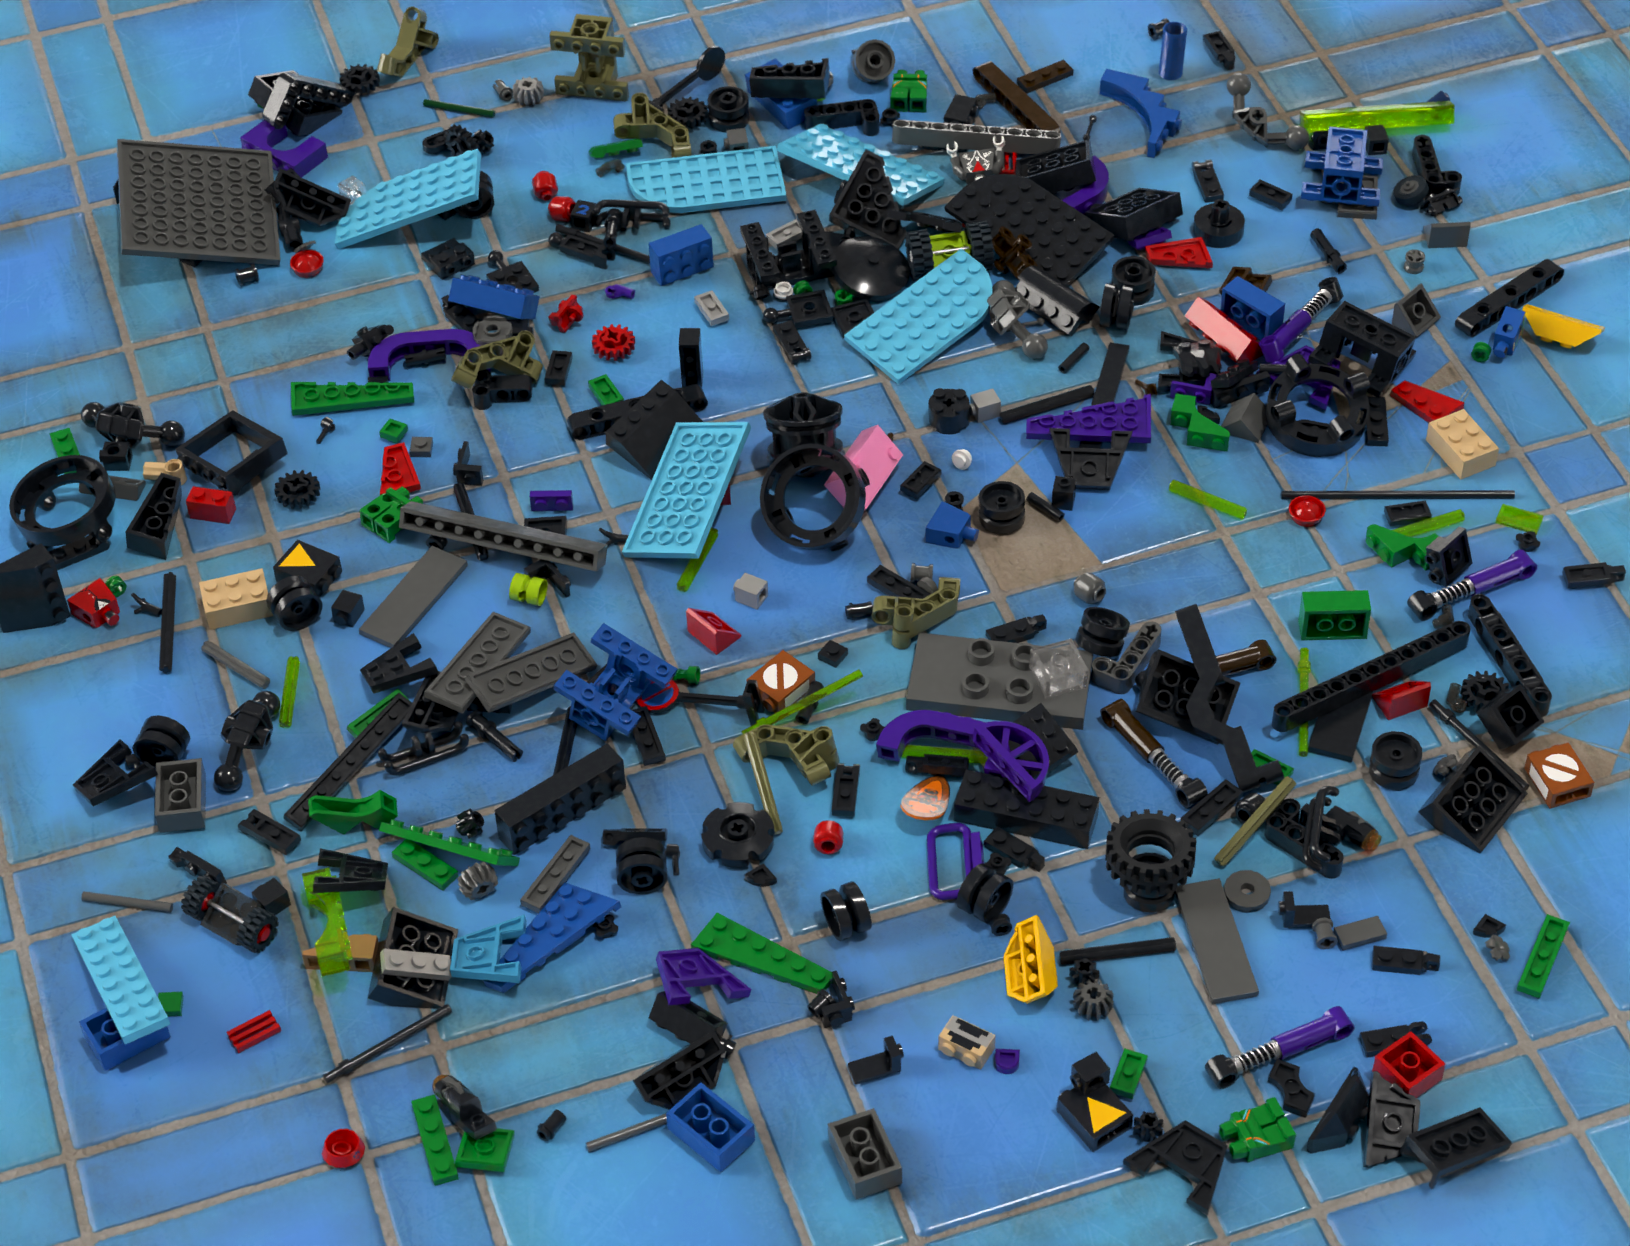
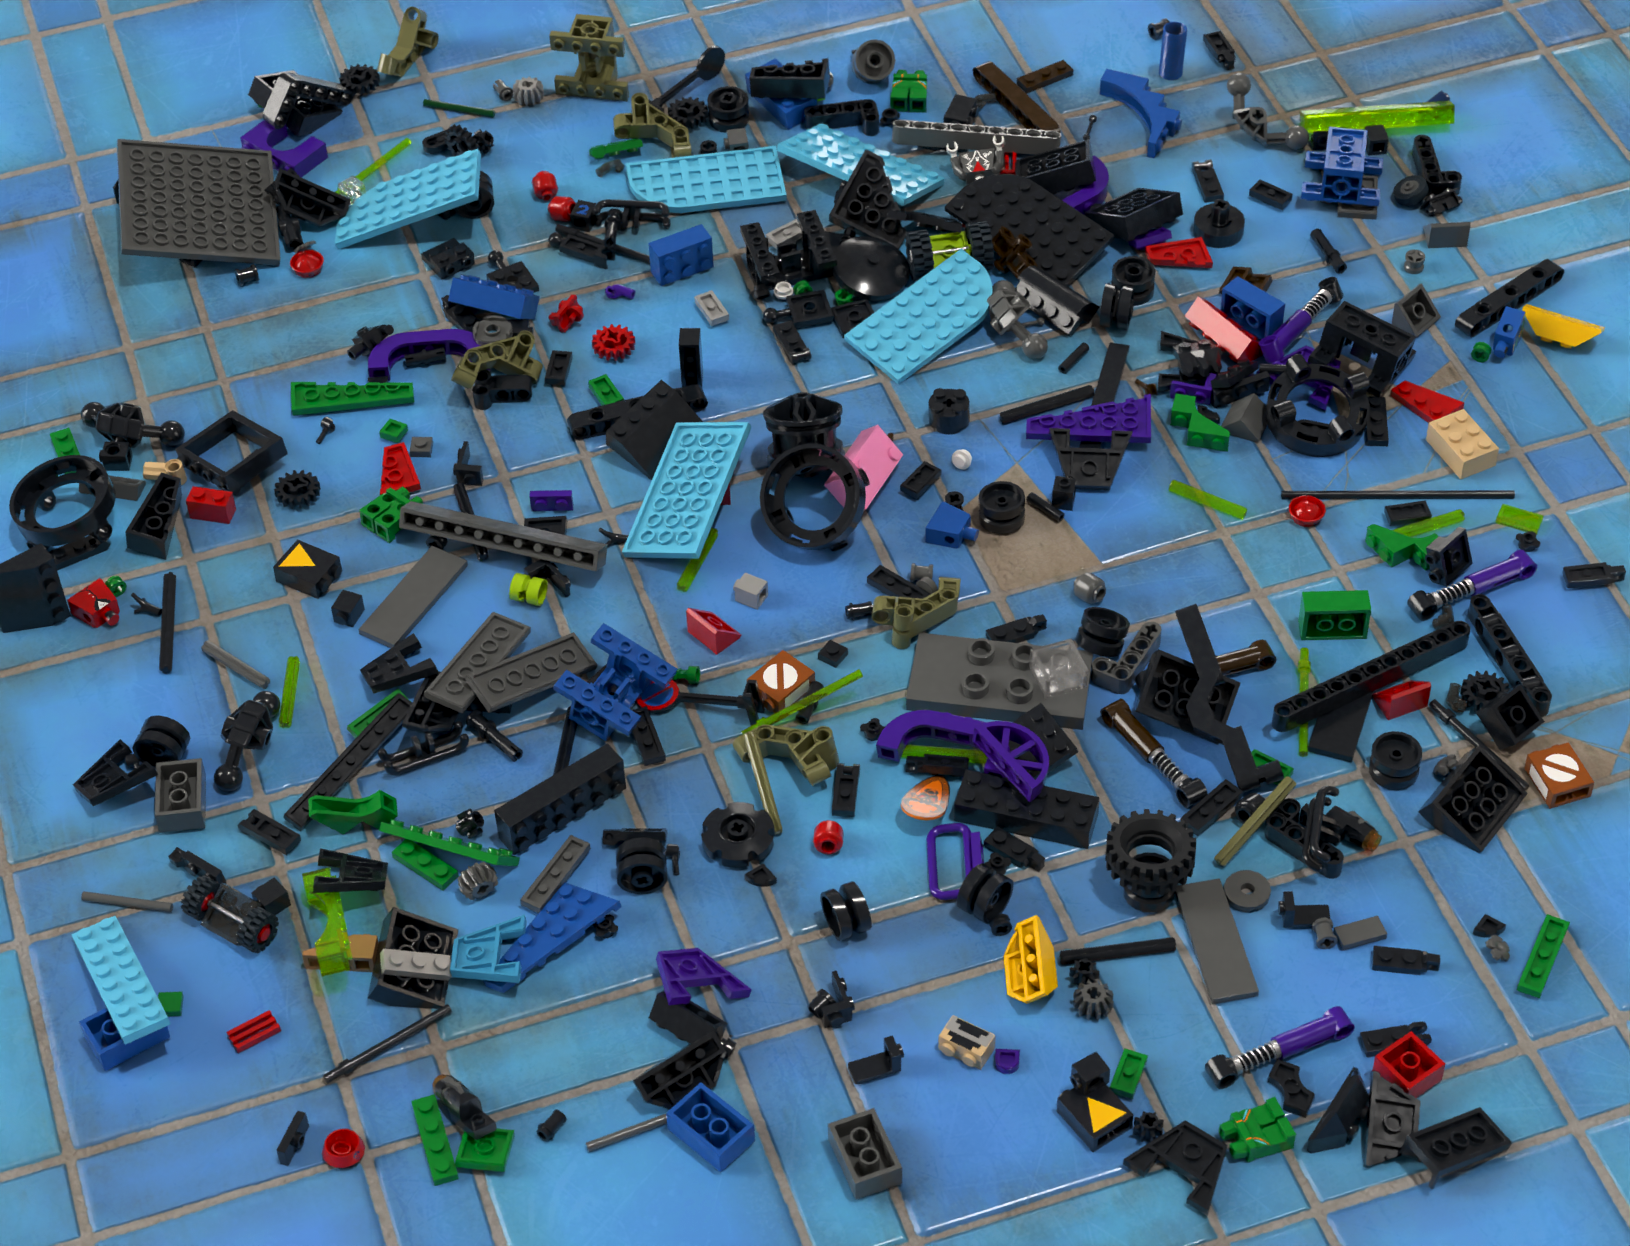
tan brick [199,568,273,630] -> none
black wheel [266,576,323,631] -> none
green wing [691,913,832,994] -> none
light grey brick [970,388,1001,423] -> none
none -> black plate [277,1111,309,1166]
none -> clear neon green bar [335,138,411,197]

